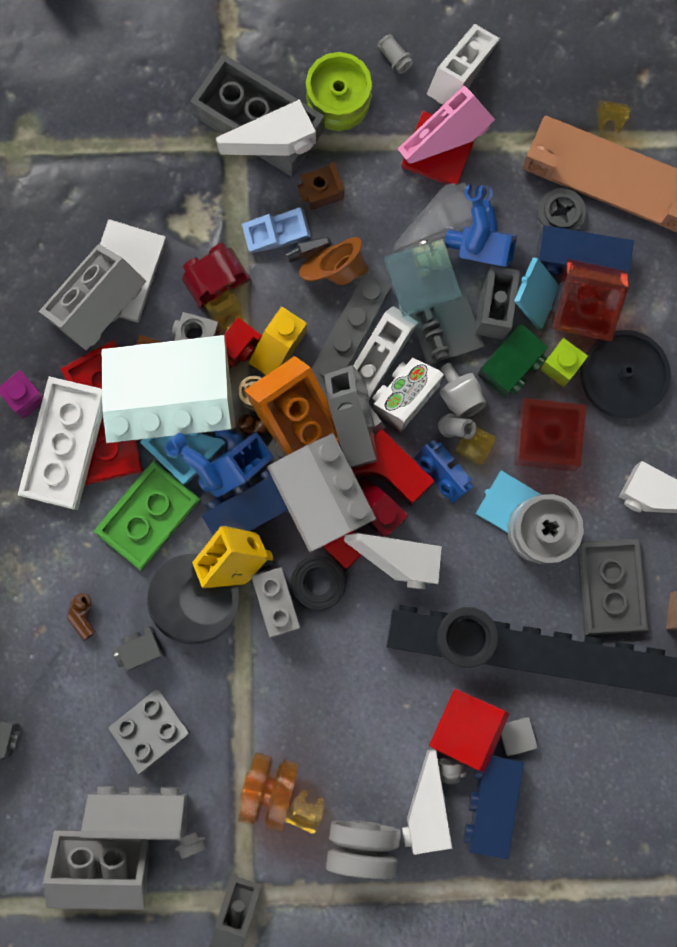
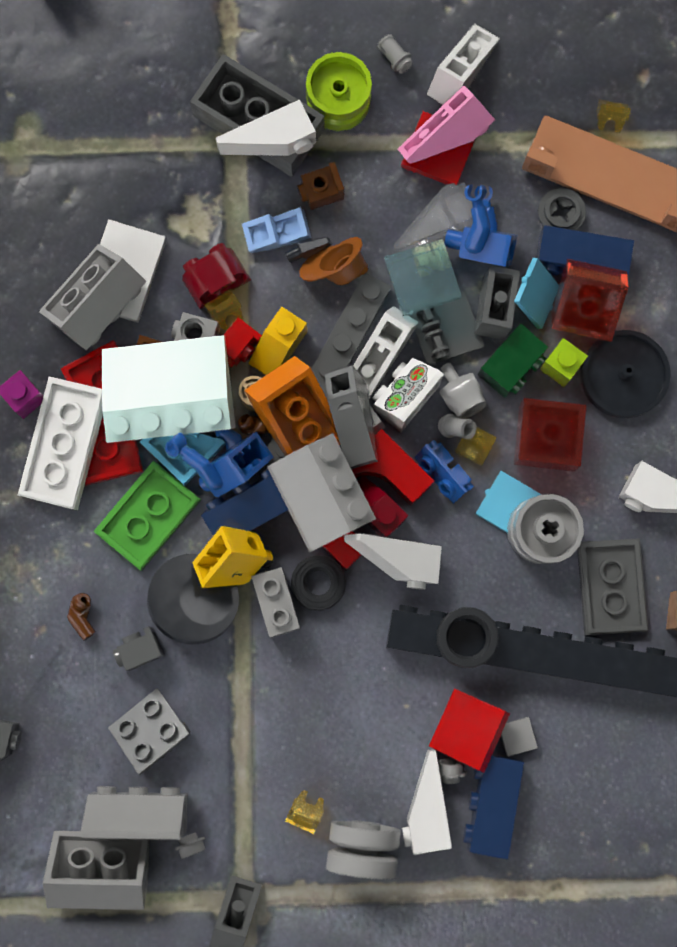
clear orange wheel [238,752,299,833] -> none

